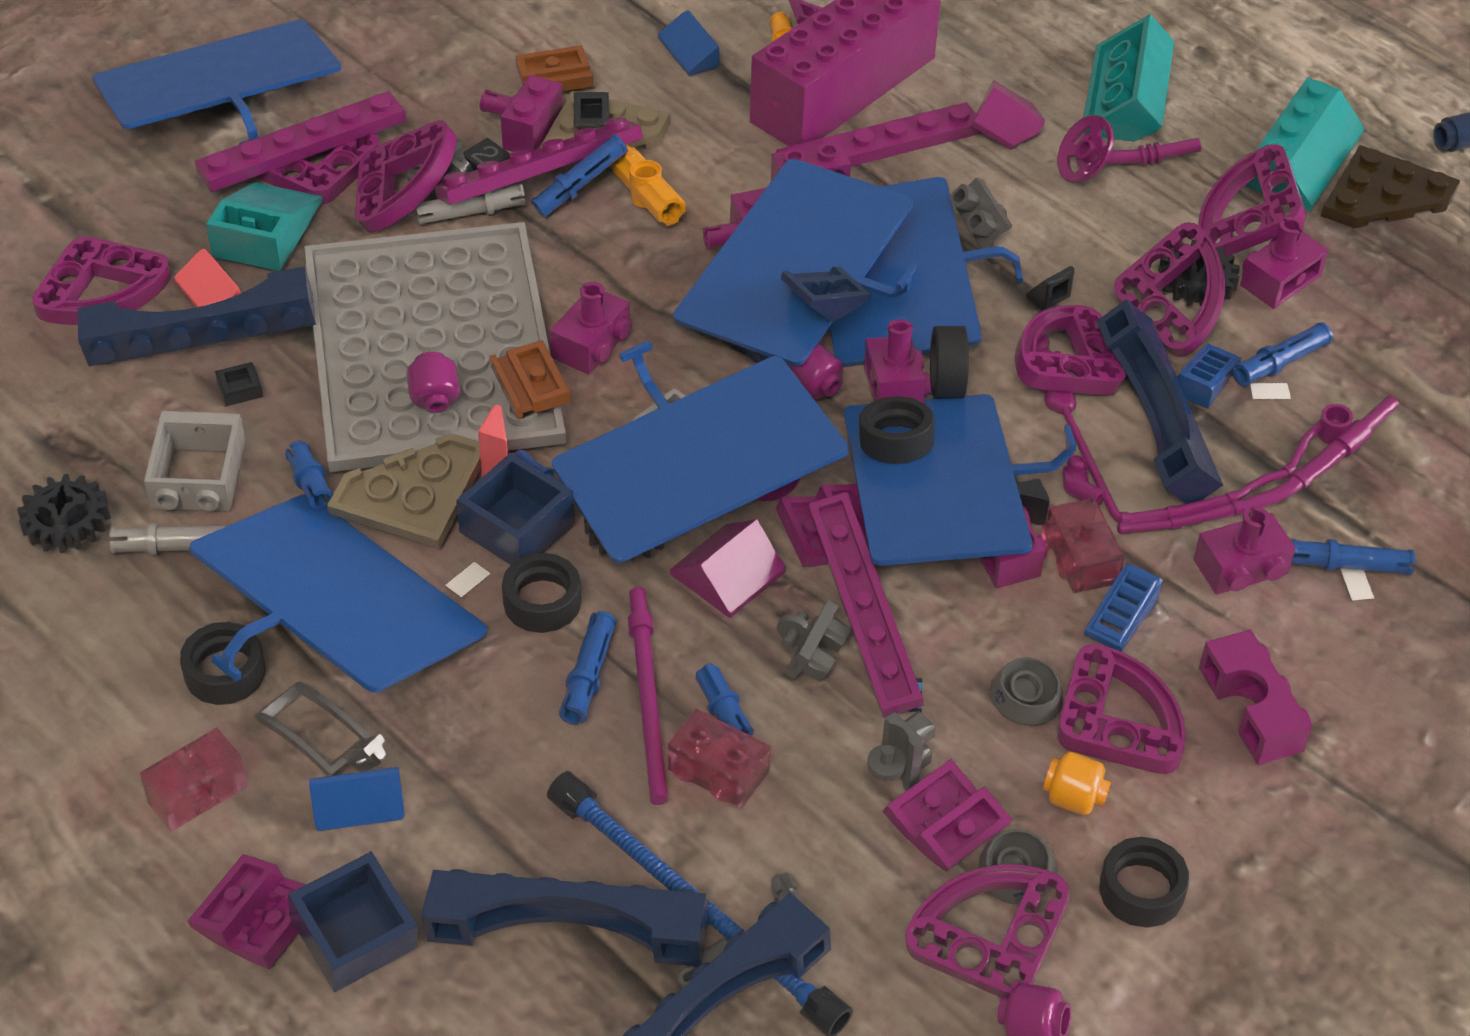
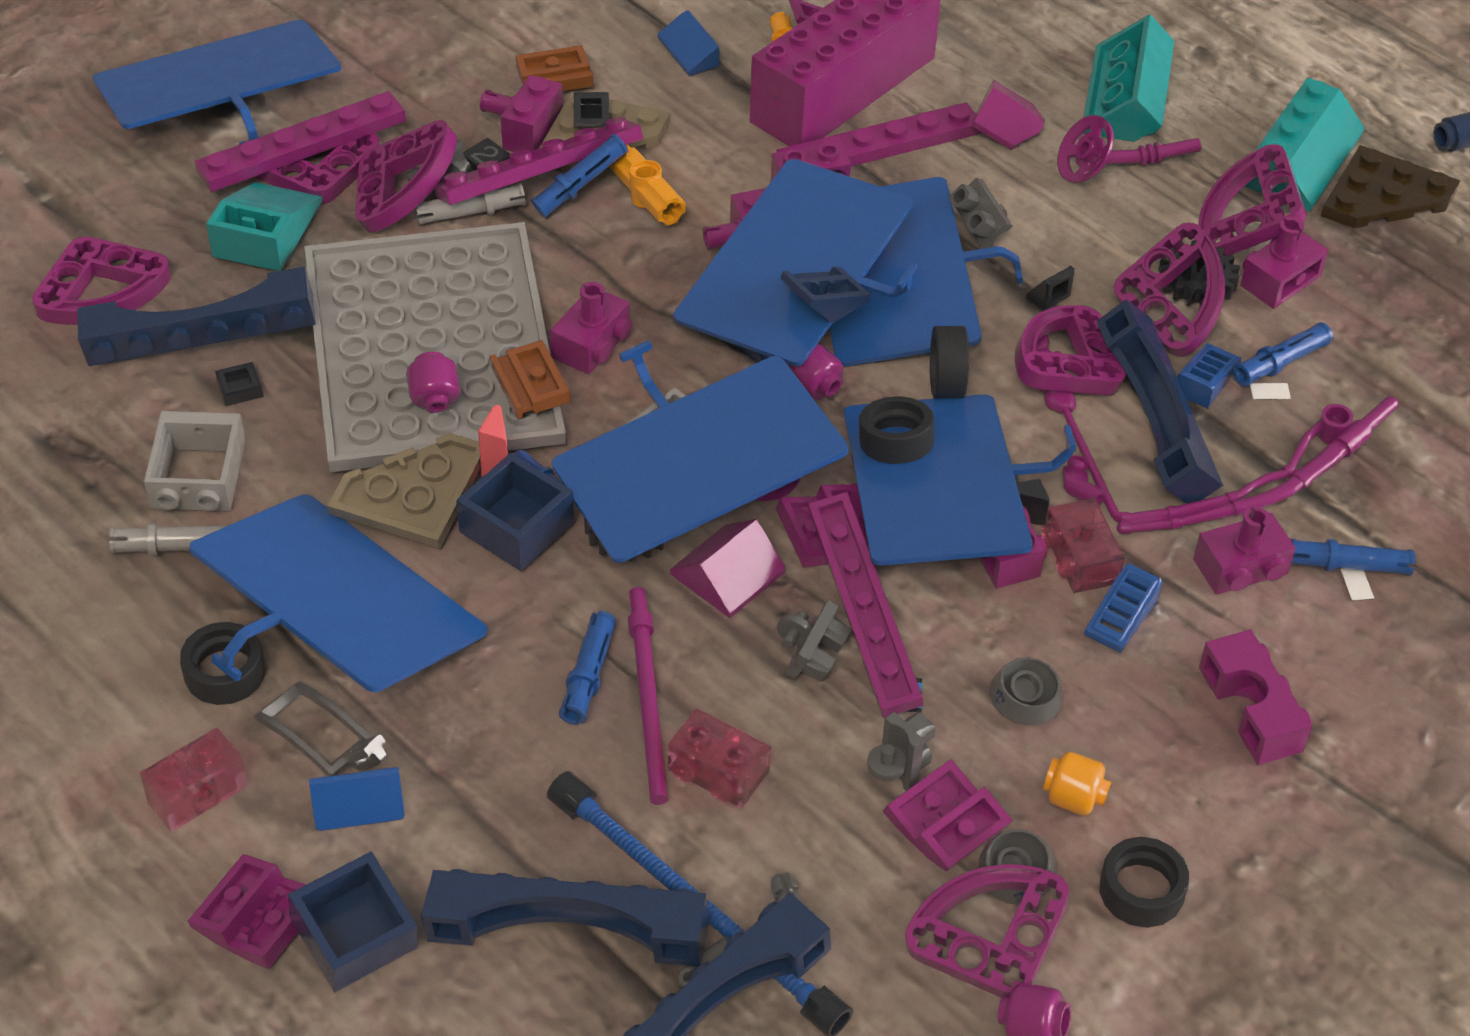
black gear [17,474,111,553] -> none
coral slope [174,248,241,307] -> none
blue pin [285,441,333,510] -> none
white sticker [445,562,491,597] -> none
black tyre [502,553,582,633] -> none
blue axle [696,663,754,744] -> none
magenta brick [864,319,931,403] -> none
magenta beam [1057,644,1185,774] -> none

